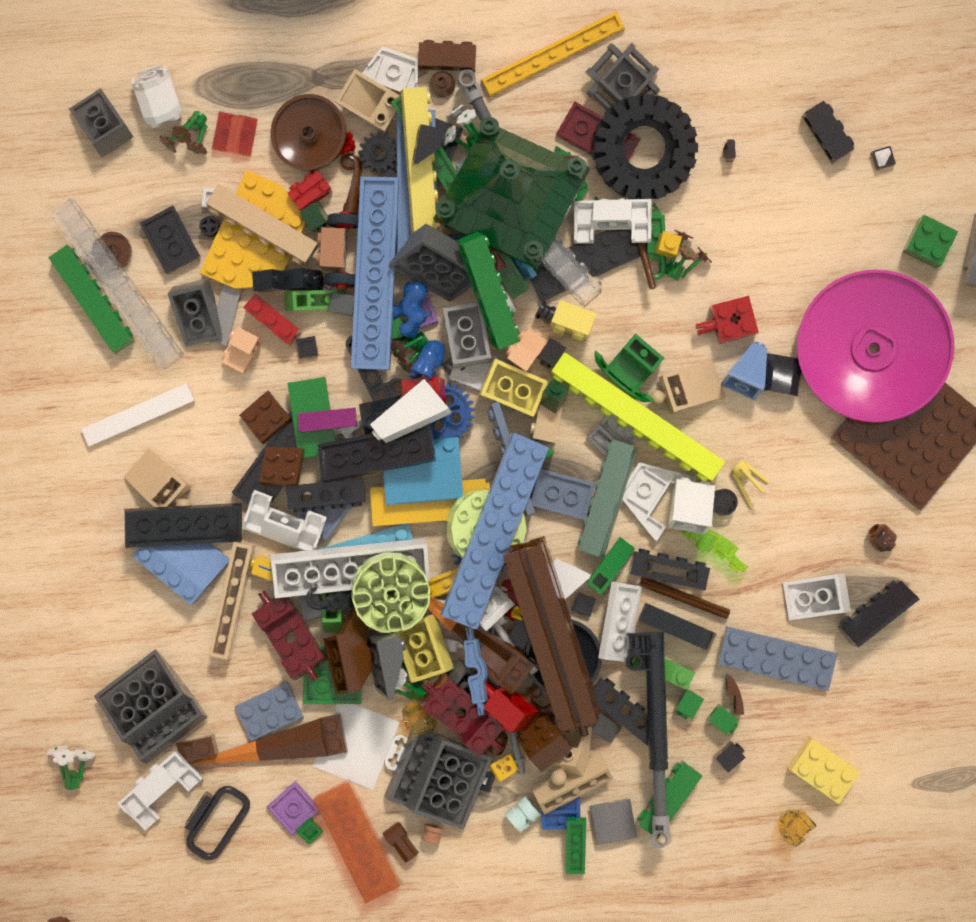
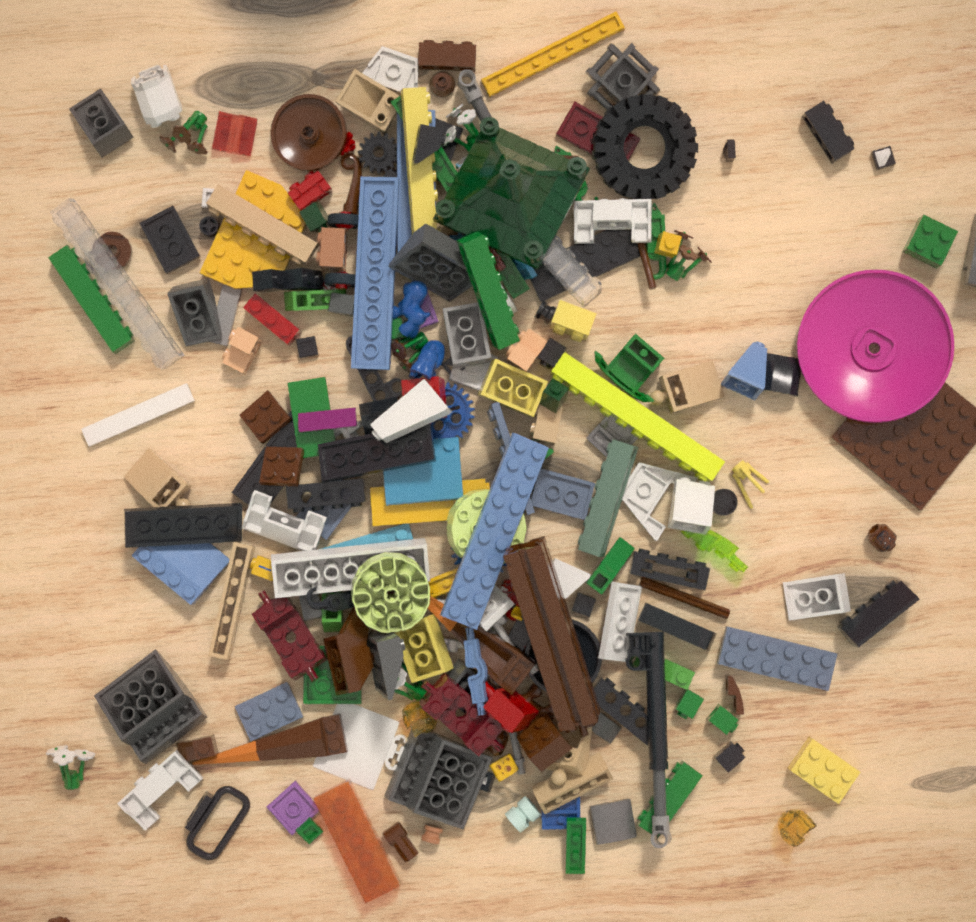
red brick [695,296,759,344] -> none

